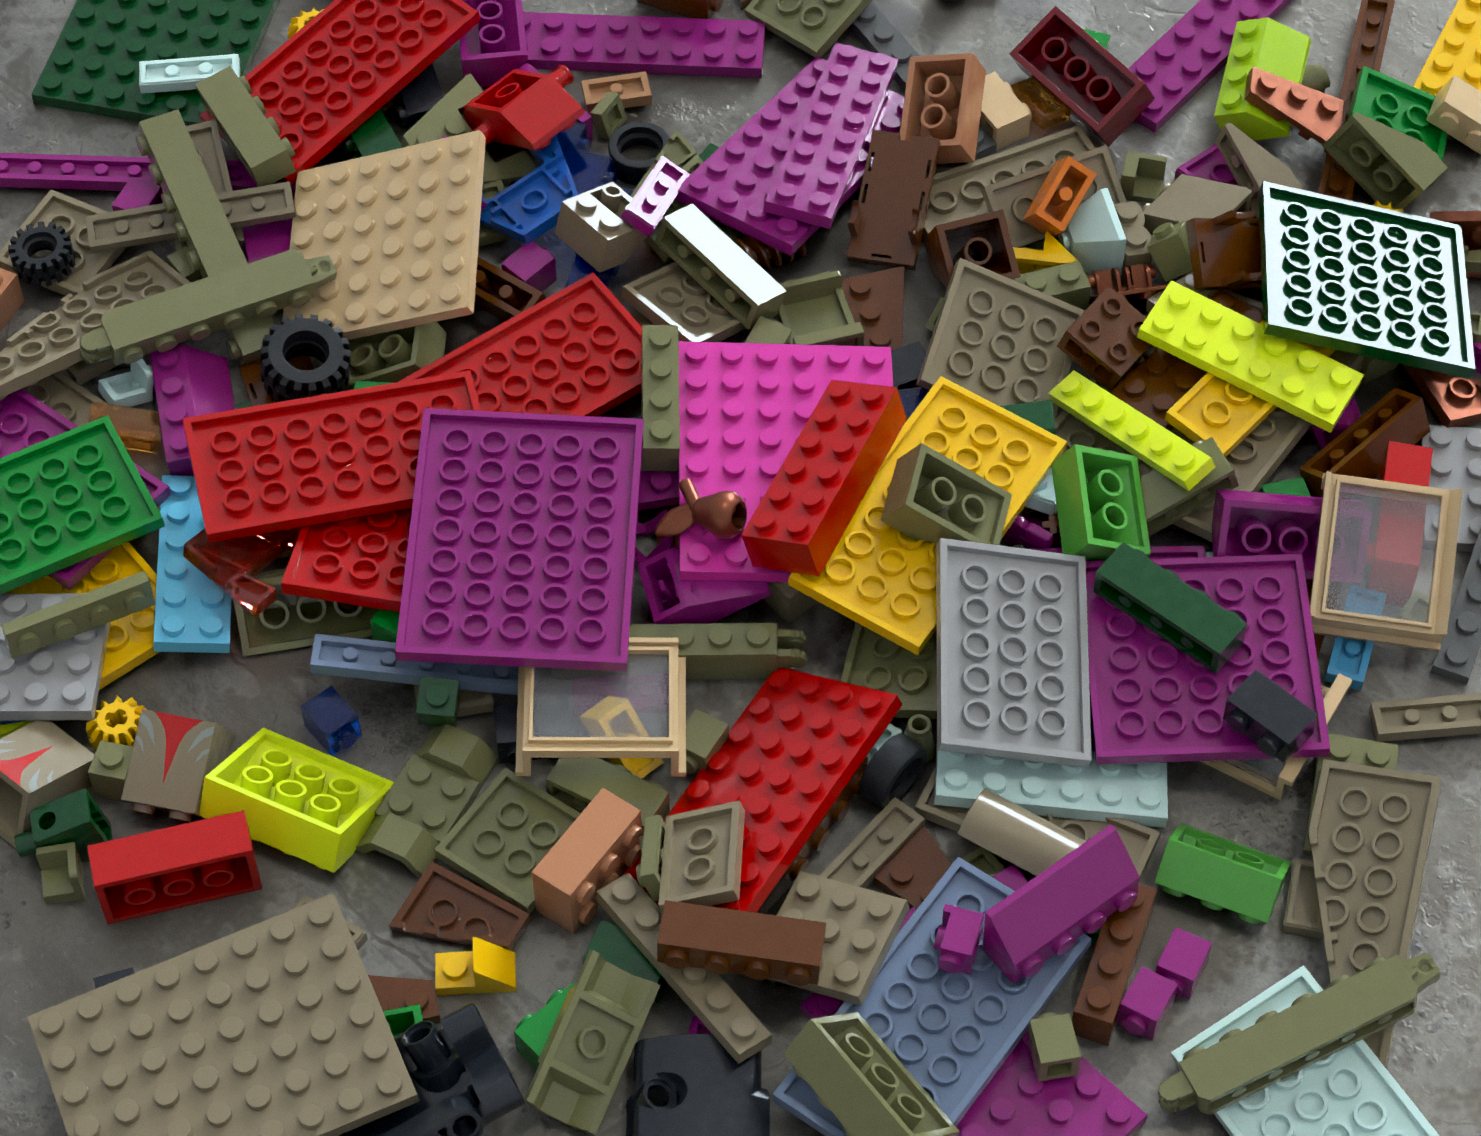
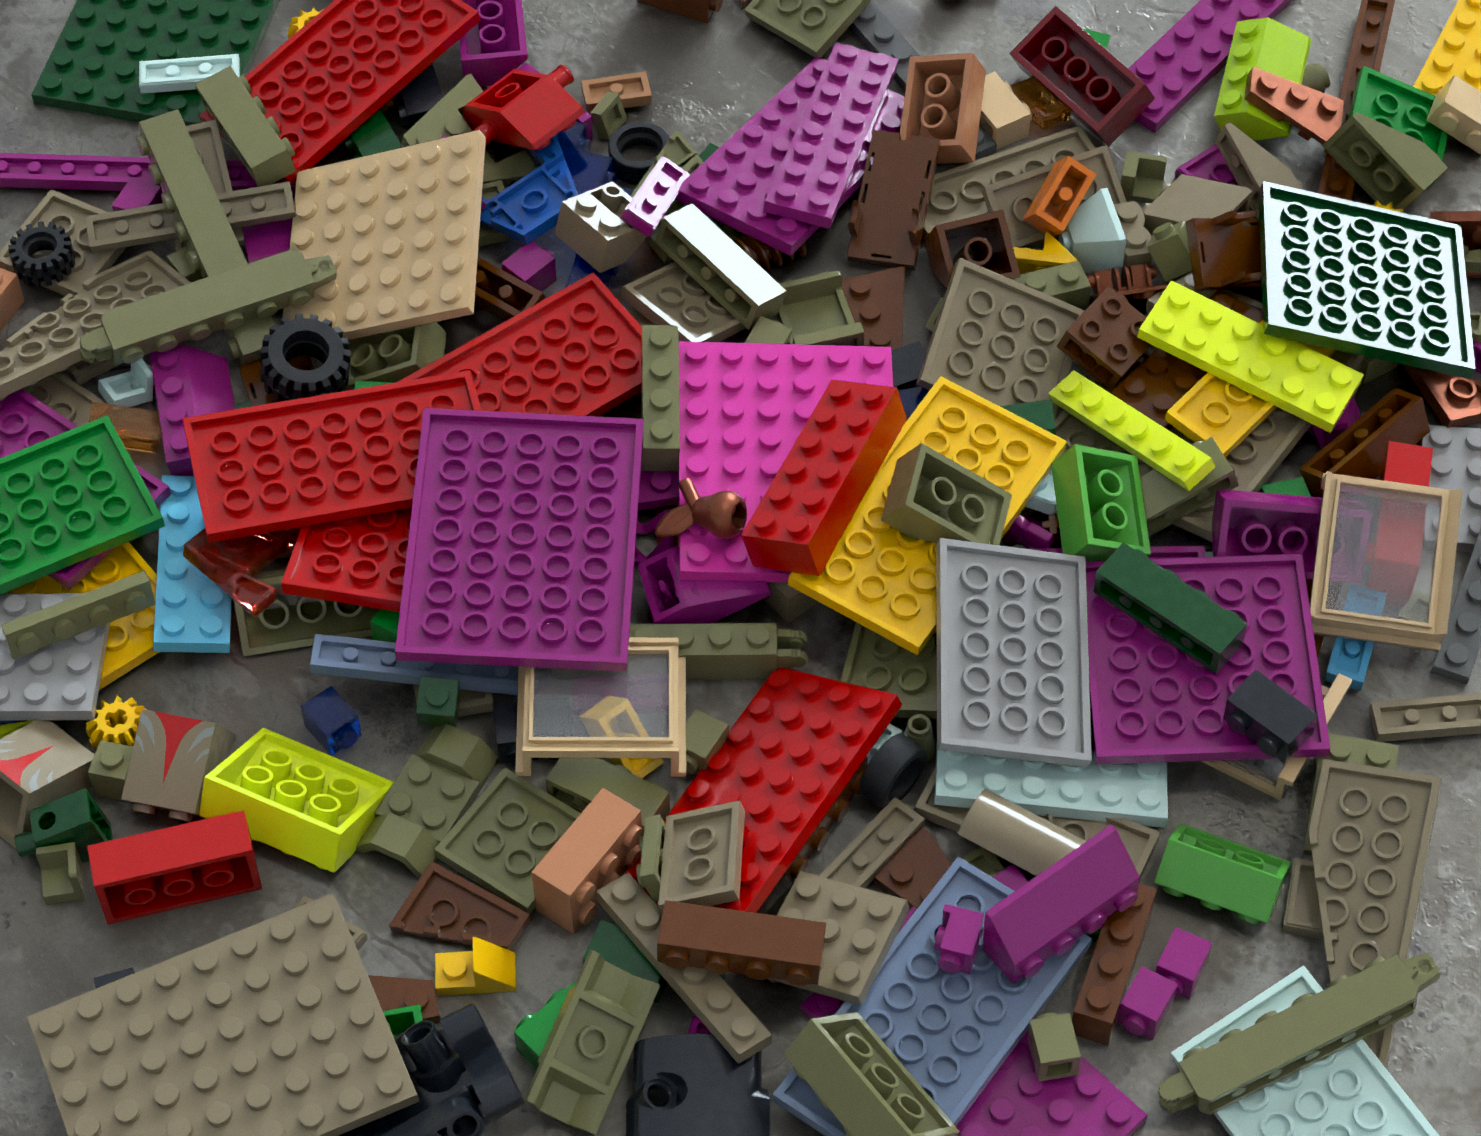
magenta plate [518,12,765,78] -> none

